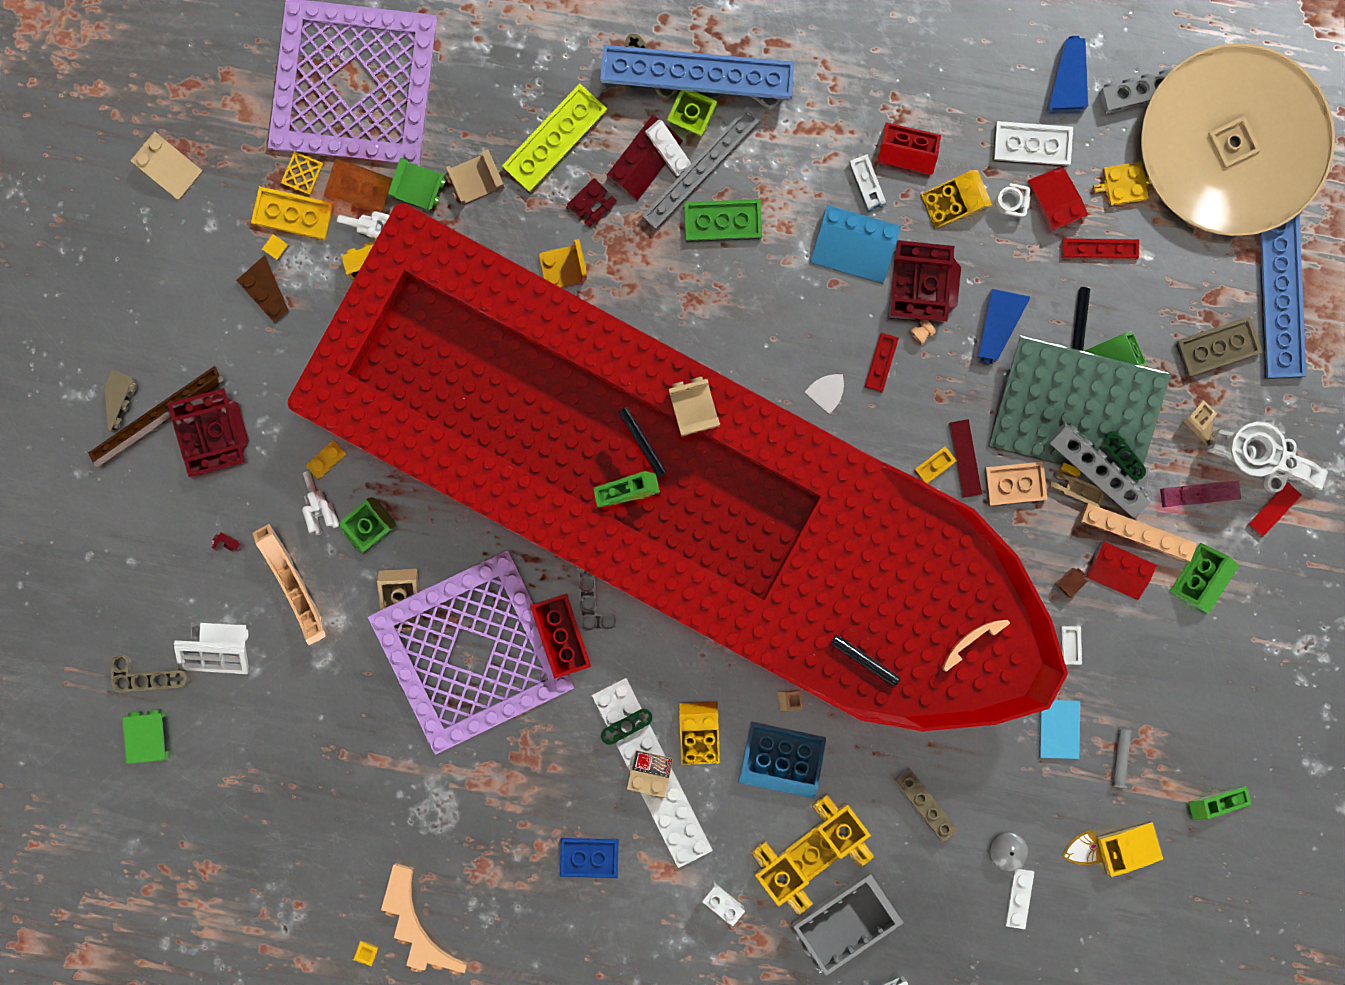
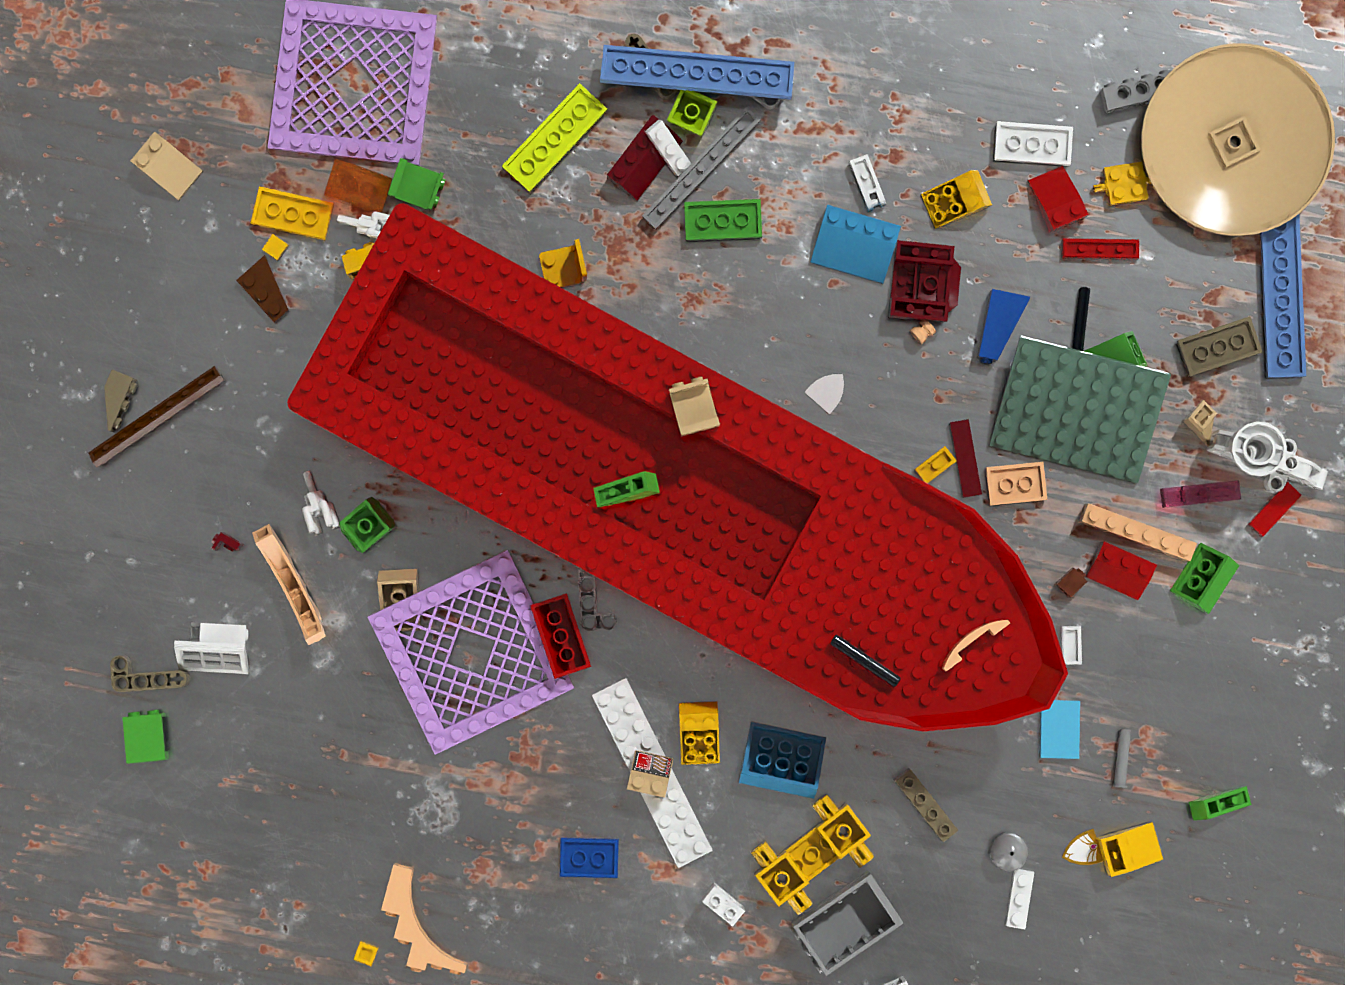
dark red slope [167,388,249,478] -> none
yellow window [281,151,323,195] -> none
yellow plate [305,440,347,480] -> none
tan panel [445,149,504,205] -> none
dark red plate [567,178,617,227] -> none
dark green beam [601,709,652,745] -> none
black axle [618,407,667,477] -> none
tan slope [778,690,803,711] -> none
red tile [864,332,899,393] -> none
red slope [877,122,941,174] -> none
white piece [995,183,1030,217] -> none
blue slope [1047,36,1088,111] -> none
light grey brick [1049,422,1151,519] -> none
tan hinge [1050,471,1106,507] -> none
yellow tile [1058,463,1081,478] -> none
dark green beam [1104,431,1146,480] -> none

